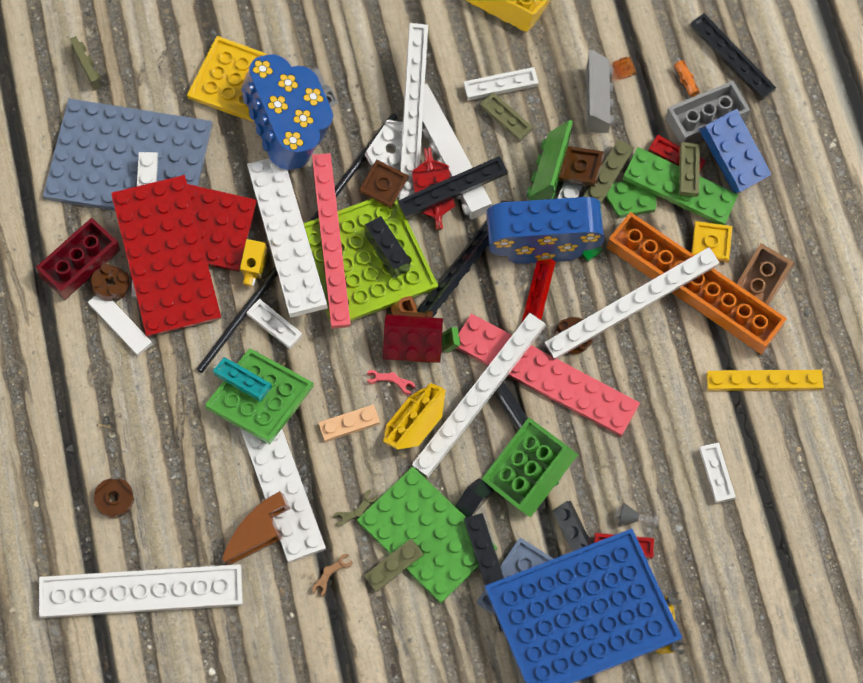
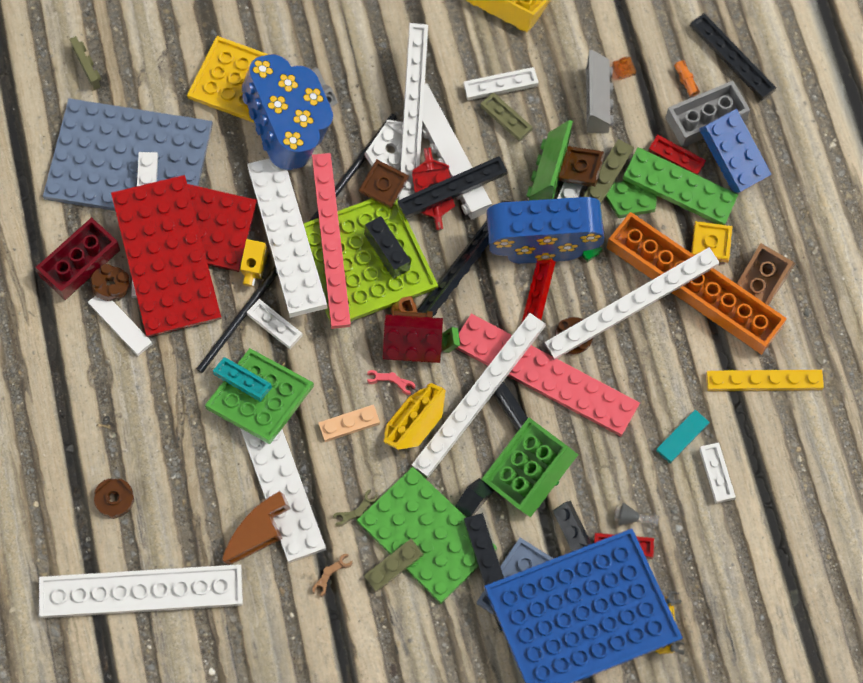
olive plate [679,142,700,197] -> none
none -> teal tile [656,409,710,464]

